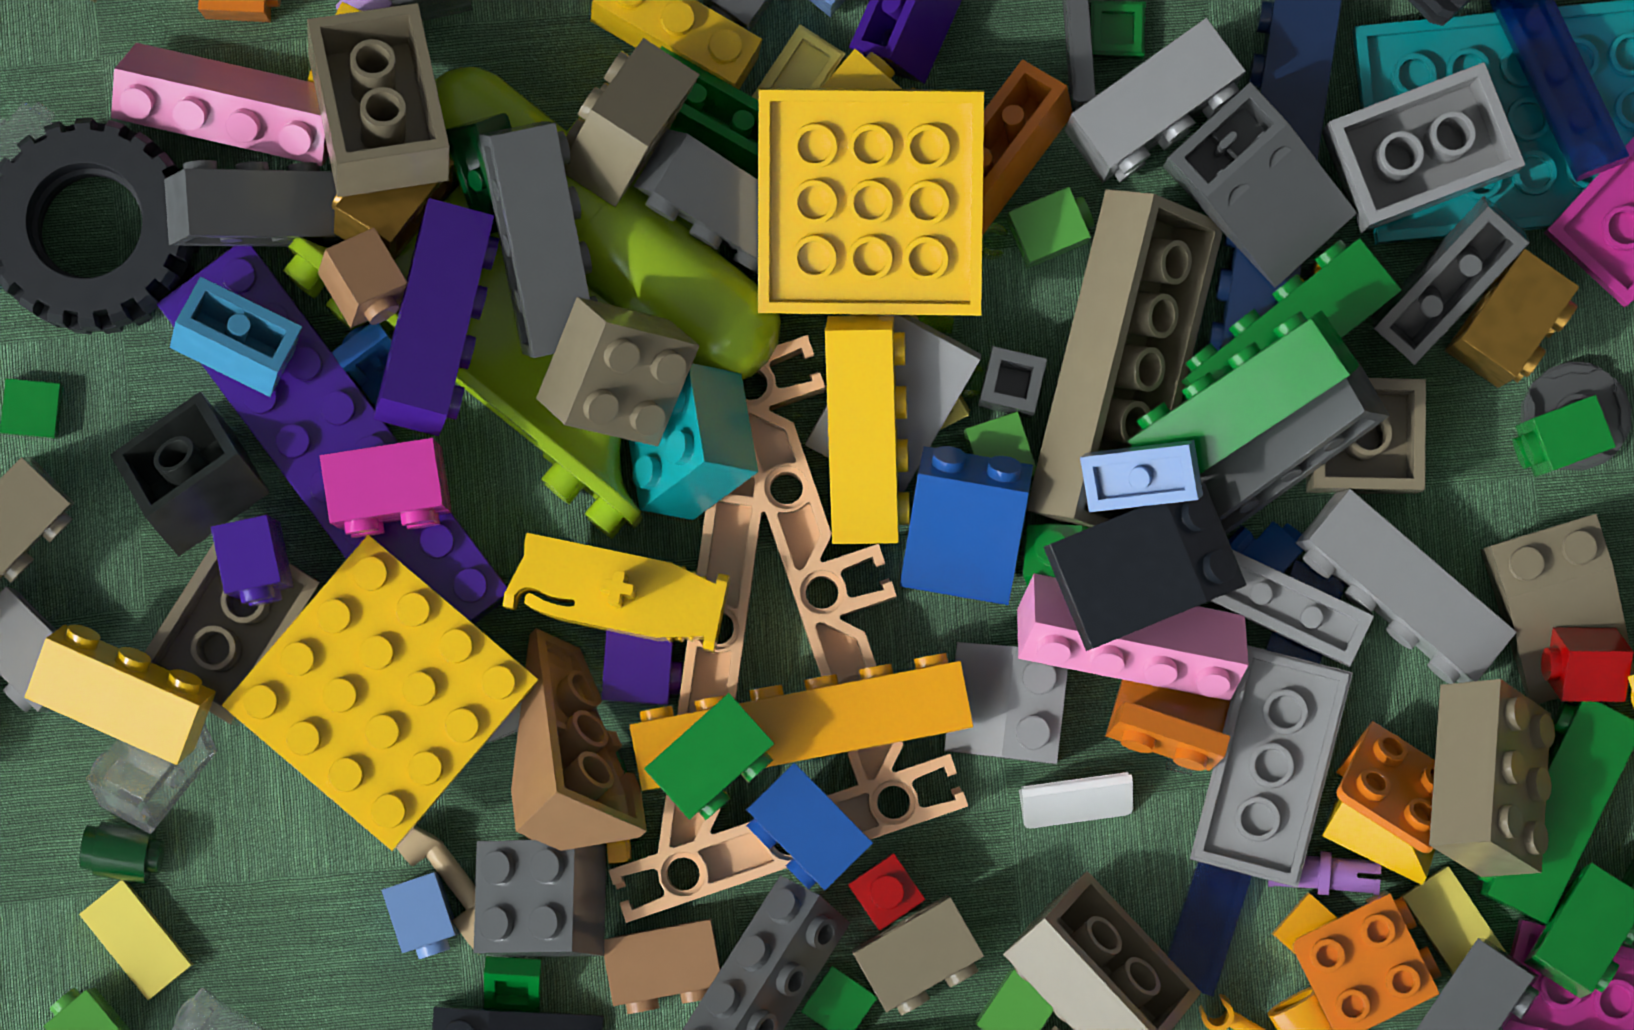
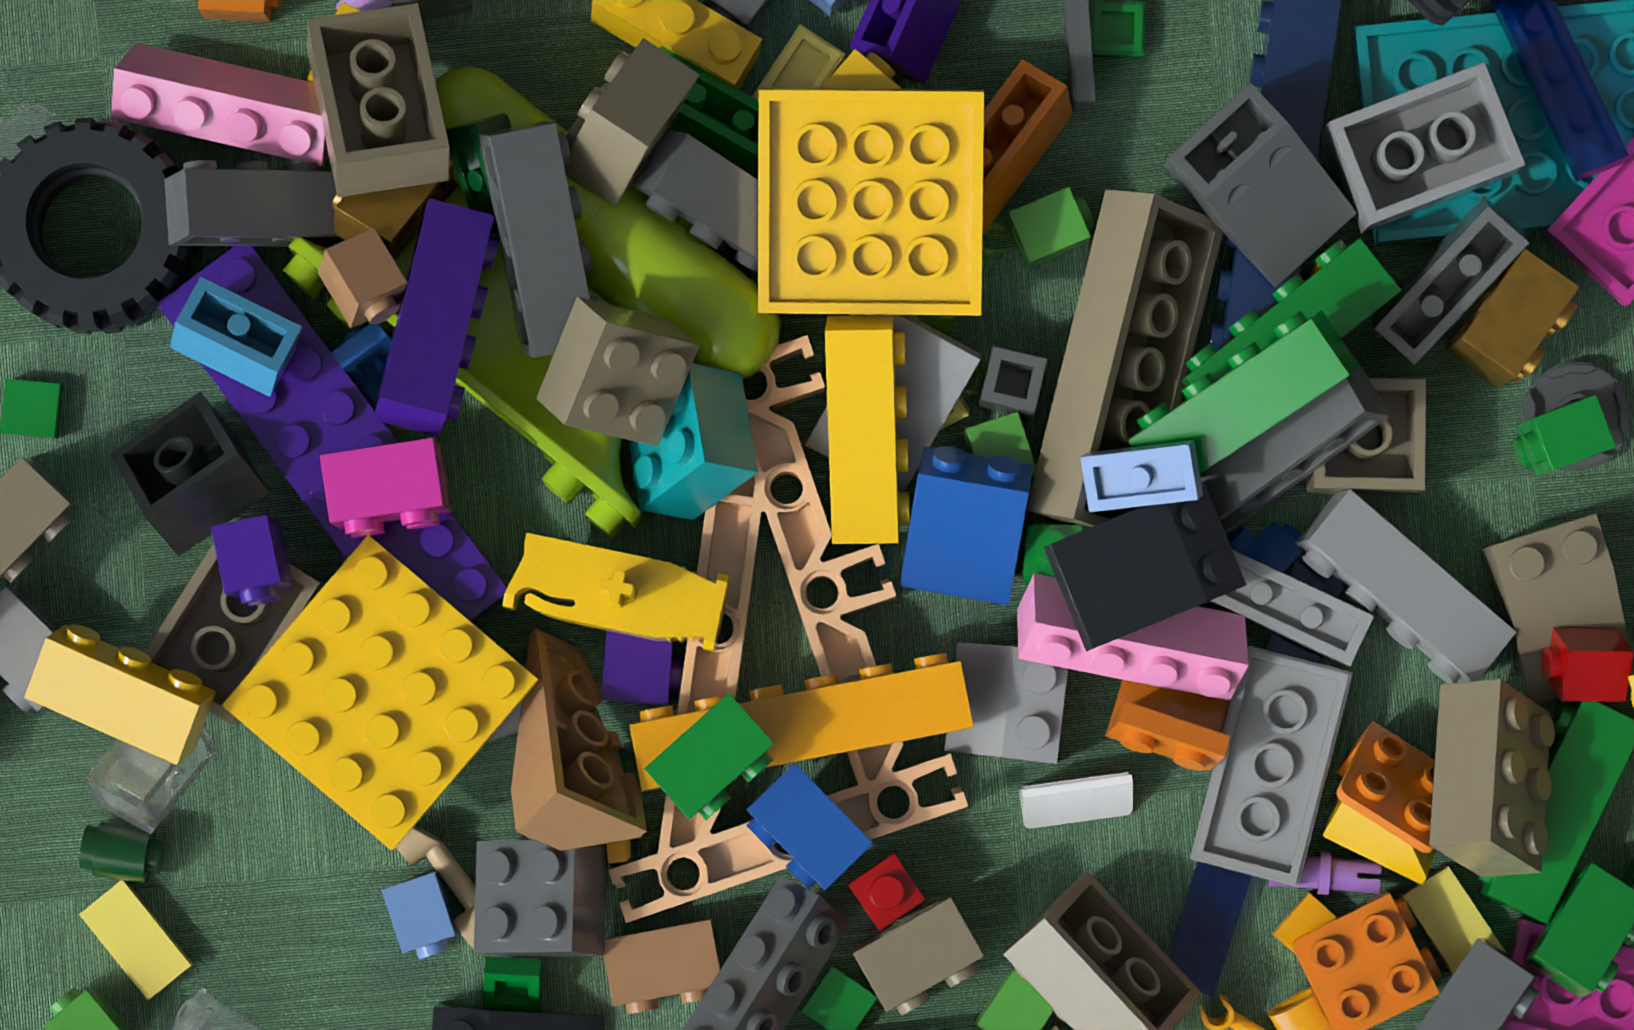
light grey brick [1065,18,1246,184] -> none

